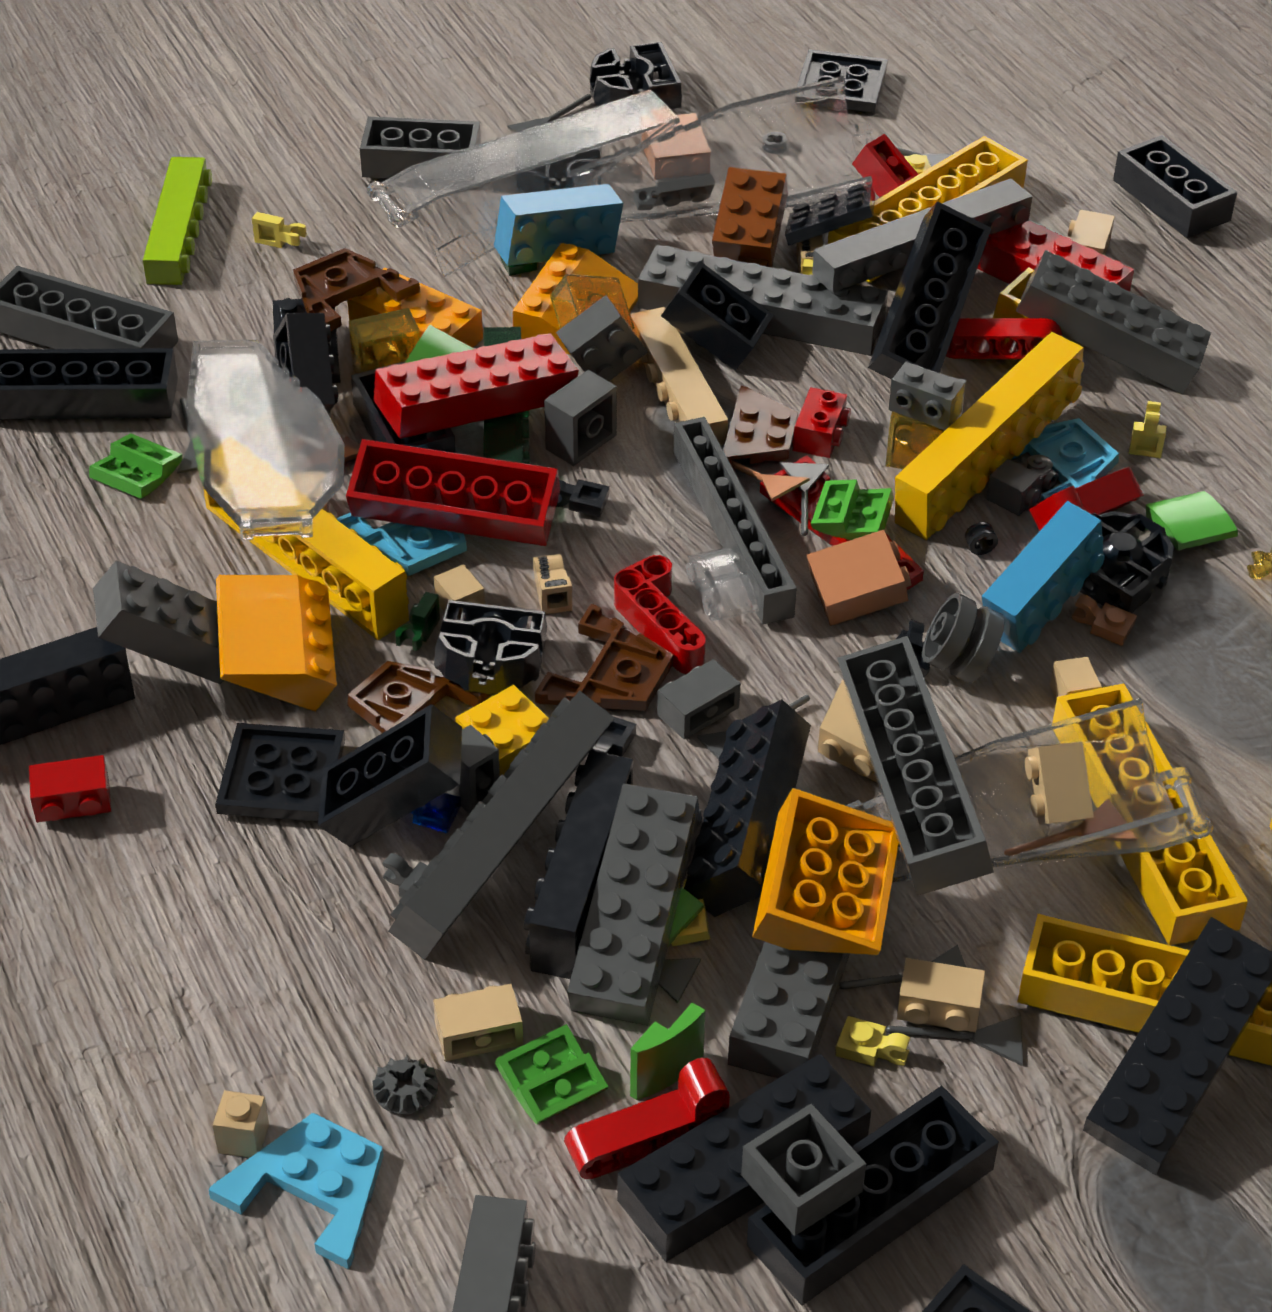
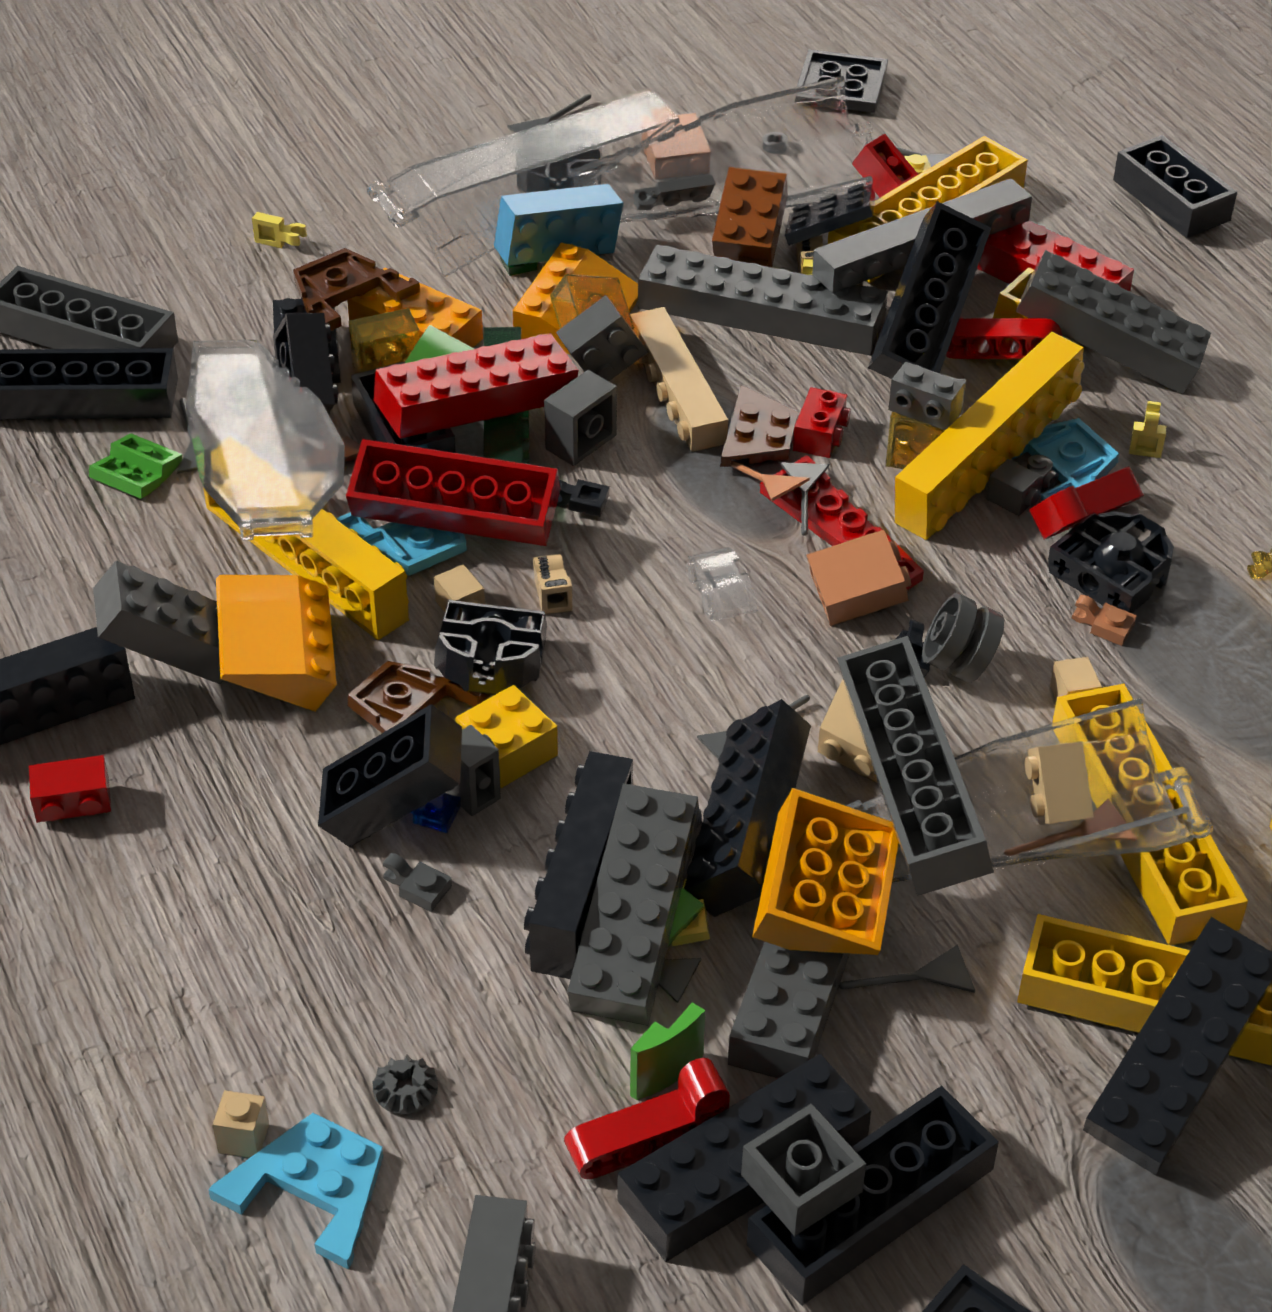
lime brick [143,157,212,285] -> none
black plate [215,723,345,821] -> none
dark grey brick [360,116,481,183] -> none
dark grey brick [388,690,615,960] -> none
dark green plate [395,592,440,651] -> none
tan brick [433,983,523,1062] -> none
bright green slope [495,1024,608,1125] -> none
reddish brown wing [535,604,674,711] -> none
black connector [590,42,682,117] -> none
black plate [591,717,636,757] -> none
red beam [614,555,706,674] -> none
dark grey brick [657,659,741,739] -> none
black brick [661,261,774,371] -> none
dark grey brick [674,417,797,625] -> none
bright green slope [811,479,894,540] -> none
light yellow plate [836,1016,910,1067] -> none
dark grey piece [886,1015,1023,1066] -> none
tan brick [897,958,985,1032] -> none
black bush [964,522,998,555] -> none
dark azure brick [982,501,1105,653] -> none
tan brick [1066,209,1115,256] -> none
bright green slope [1146,491,1238,550] -> none

